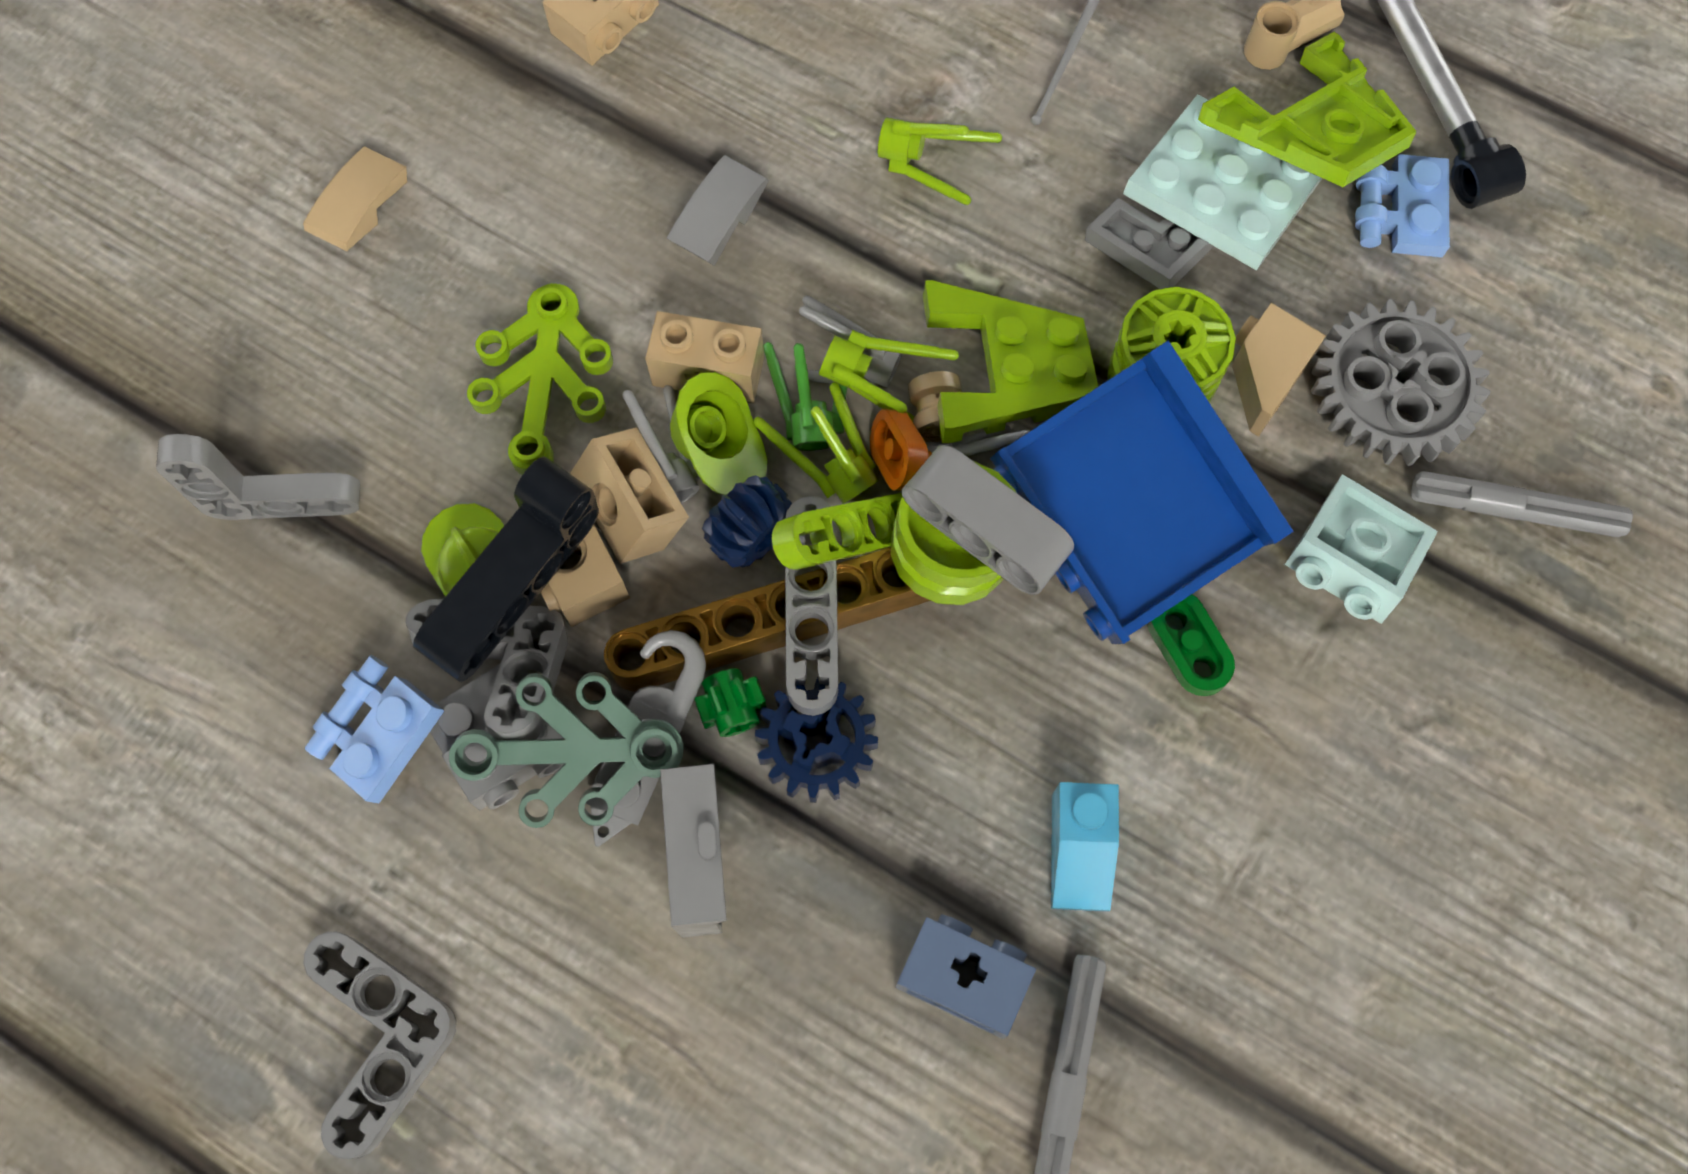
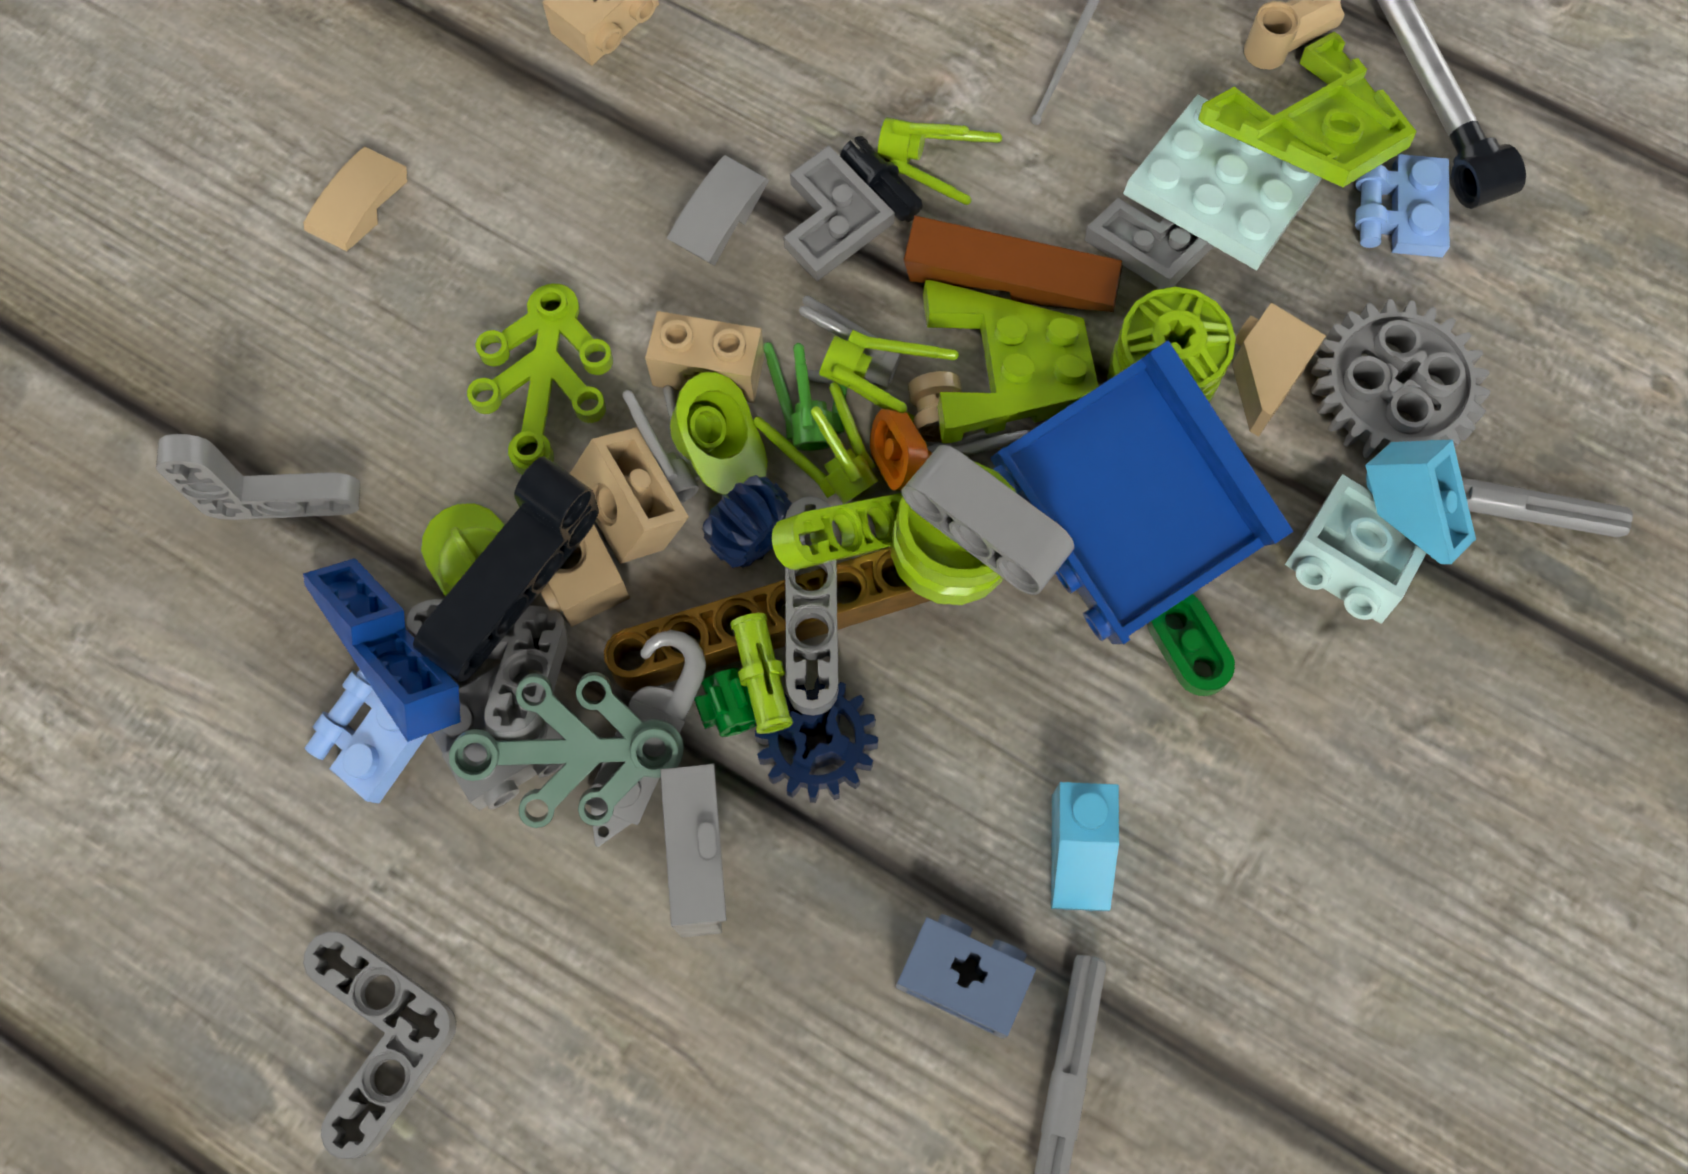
none -> blue slope [303,558,461,742]
none -> lime pin [730,613,793,734]
none -> light grey plate [783,145,895,282]
none -> black axle [840,136,923,222]
none -> dark orange slope [904,215,1123,312]
none -> medium azure slope [1365,439,1476,564]

